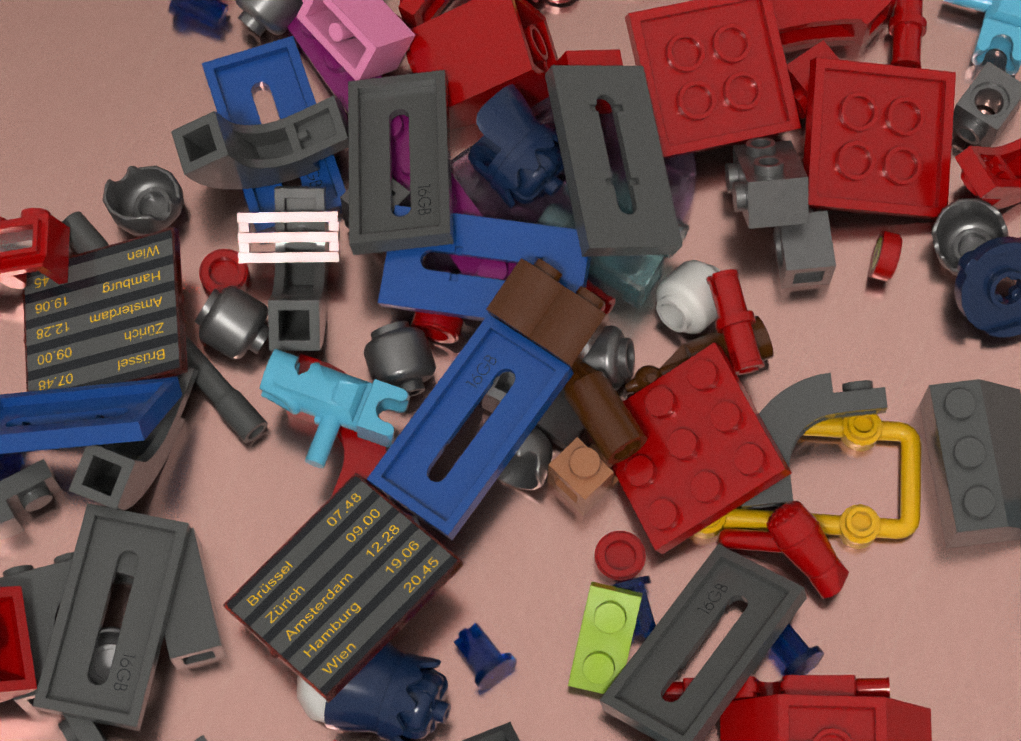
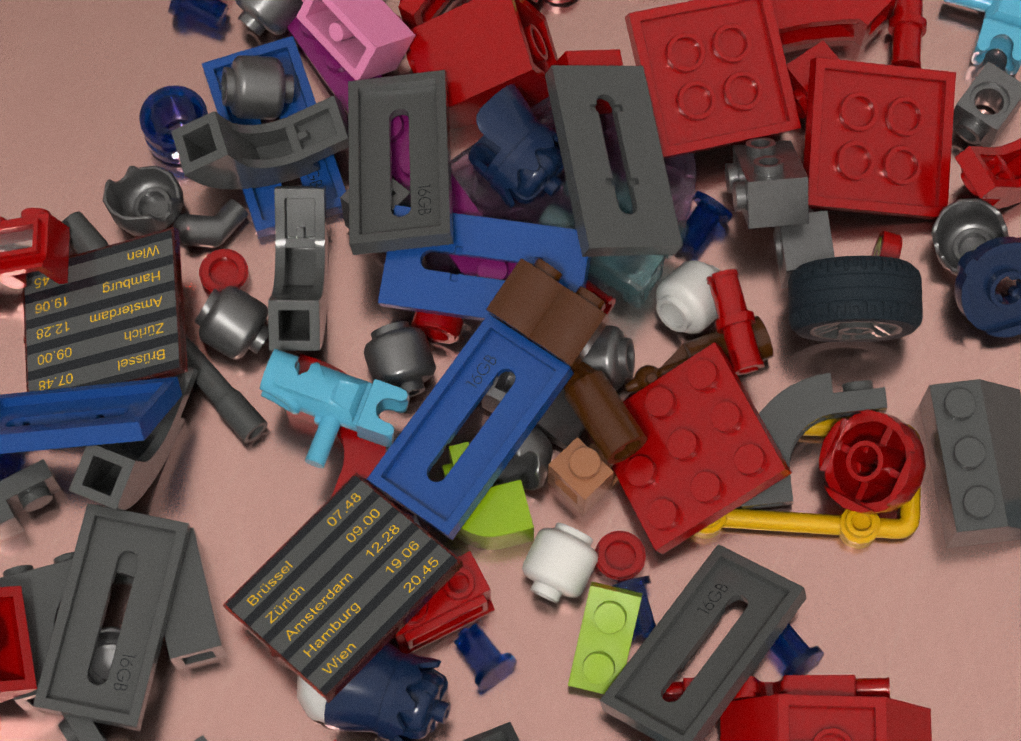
tile [237,211,340,263] -> none
red piece [719,501,849,599] -> none
none -> clear blue wheel [139,85,208,164]
none -> flat silver arm [173,199,248,247]
none -> flat silver head [221,55,294,120]
none -> red window [392,551,495,654]
none -> lime brick [442,442,534,550]
none -> white head [522,522,598,603]
none -> clear blue piece [679,191,733,254]
none -> black wheel [788,256,923,342]
none -> red cylinder [819,410,926,515]

